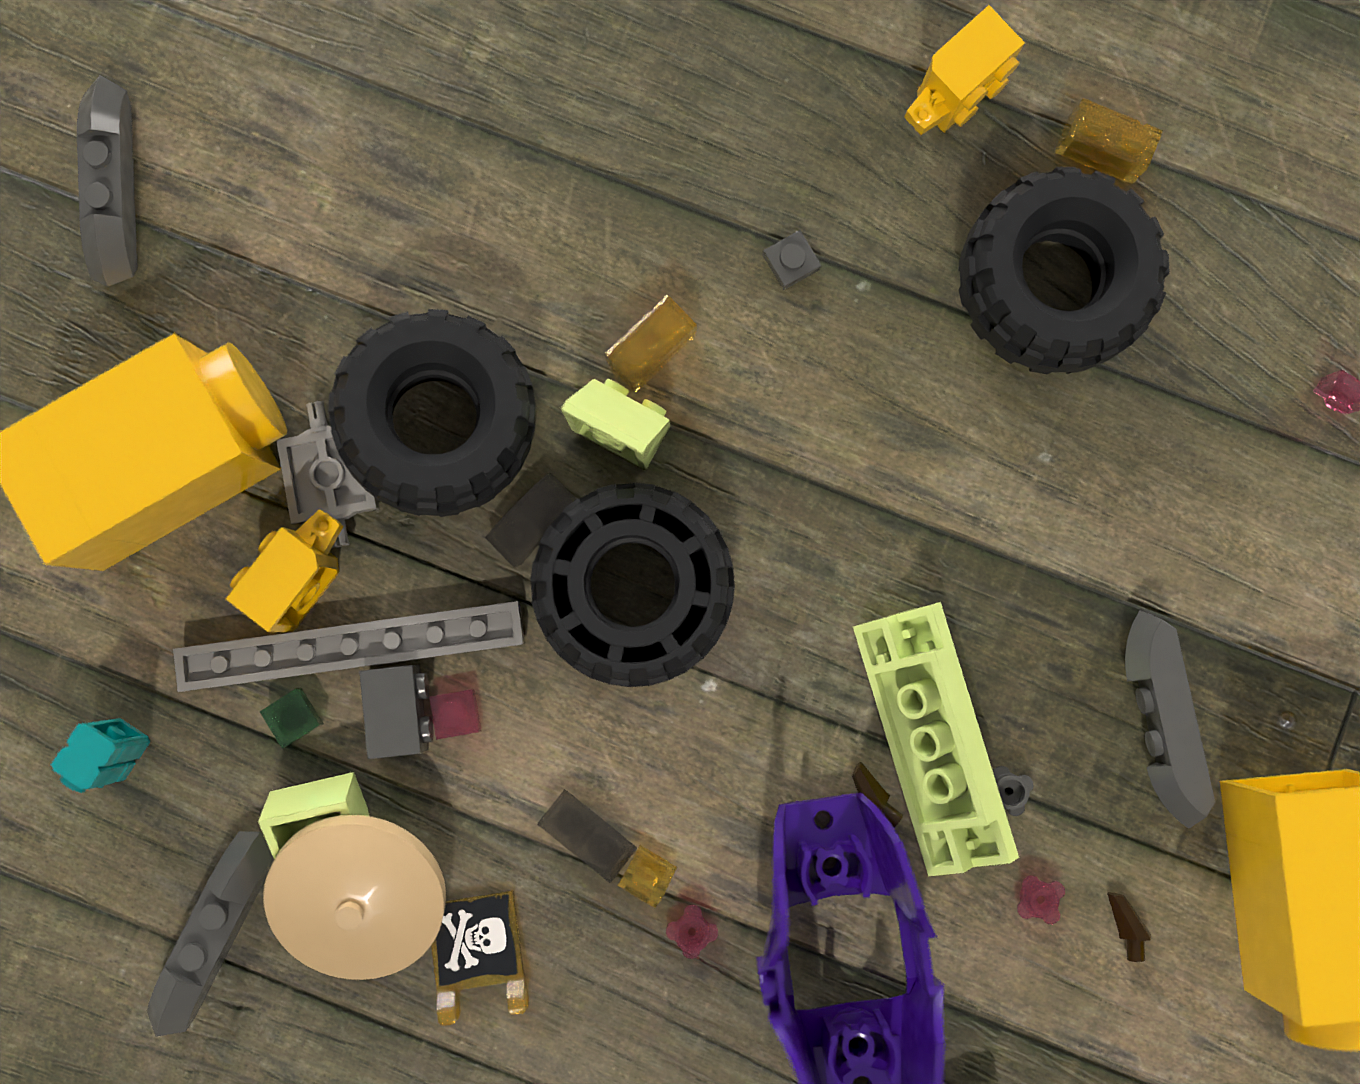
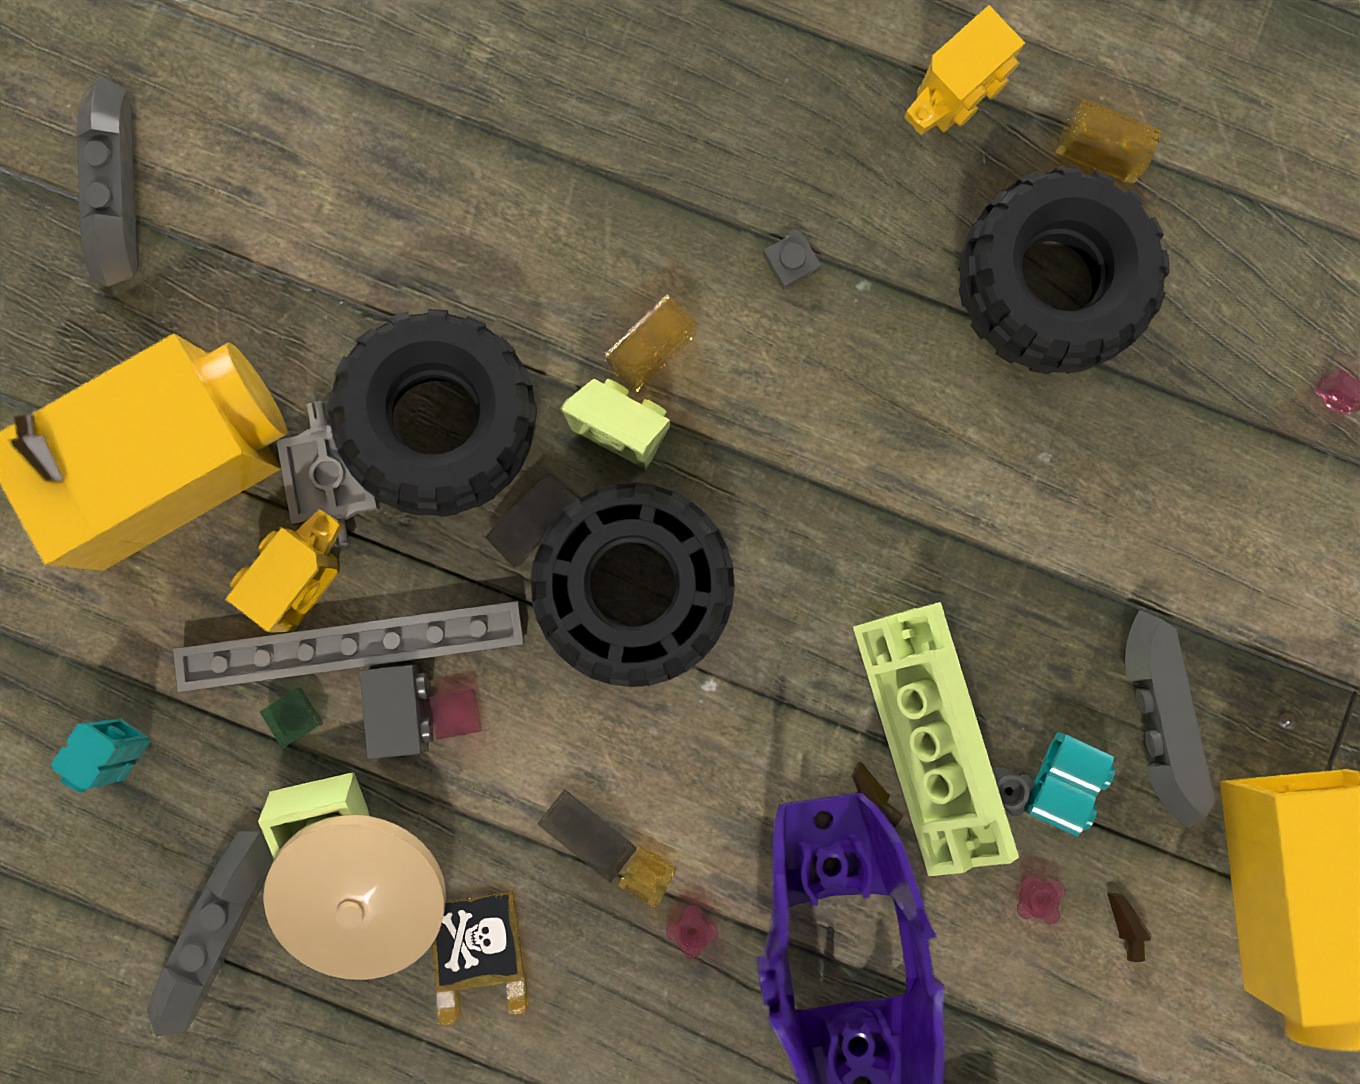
none -> bar [9,414,64,483]
none -> teal brick [1024,732,1115,837]

